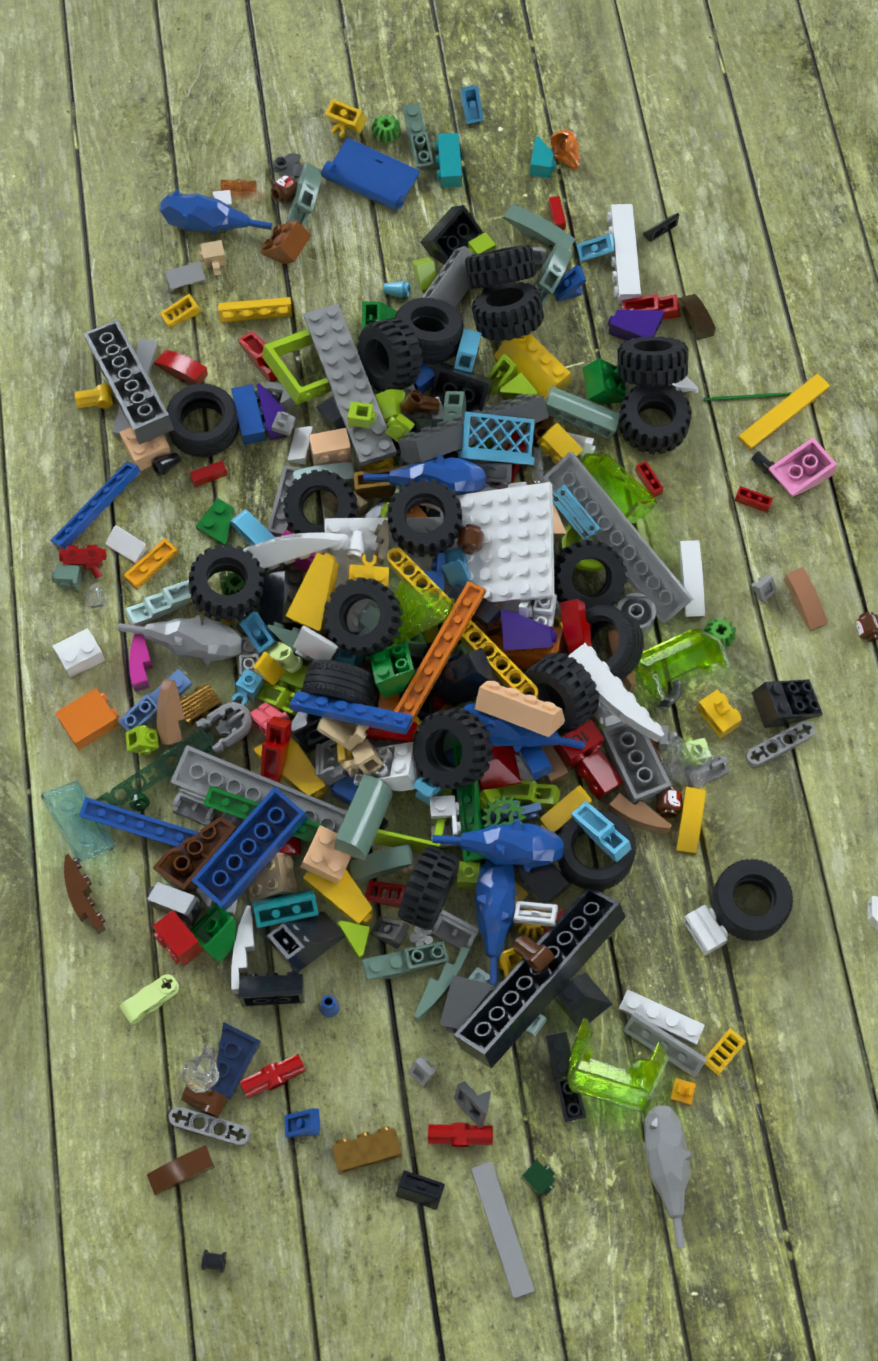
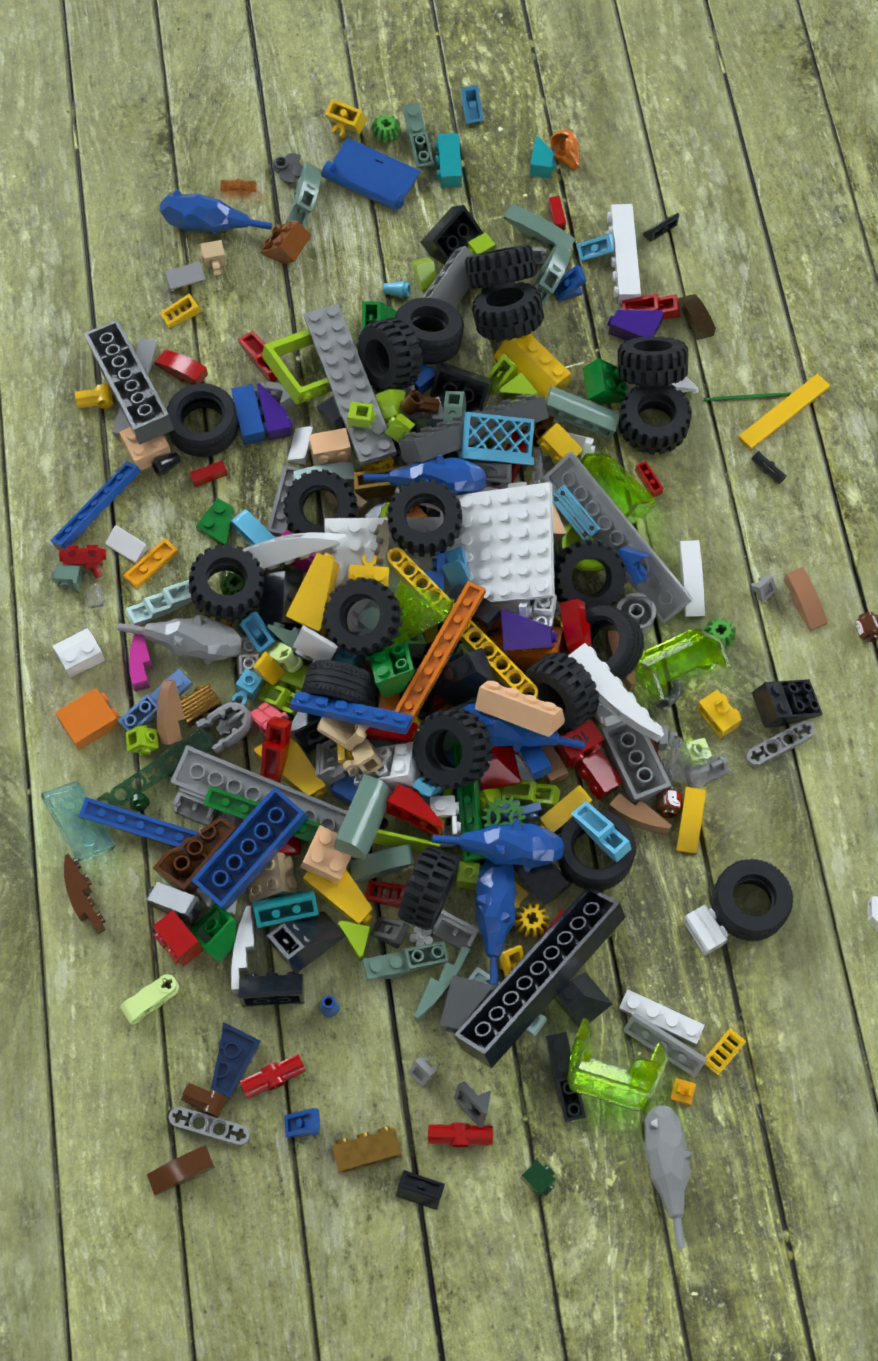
clear hair [182,1044,220,1093] -> none
black bush [201,1250,227,1273] -> none
white tile [213,190,232,207] -> none
yellow fence [218,297,292,322] -> none
reddish brown head [271,176,297,202] -> none
light grey tile [271,411,296,436] -> none
white cone [345,531,365,561] -> none
medium azure slope [454,328,482,373] -> none
reddish brown head [457,524,484,555] -> none
light grey tile [471,1162,535,1299] -> none
white tile [513,901,558,927] -> none
reddish brown piece [513,936,555,973] -> none
red piece [734,486,773,513] -> none
bright pink slope [768,438,837,497] -> none
none -> red slope [386,784,444,835]
none -> blue slope [617,547,651,585]

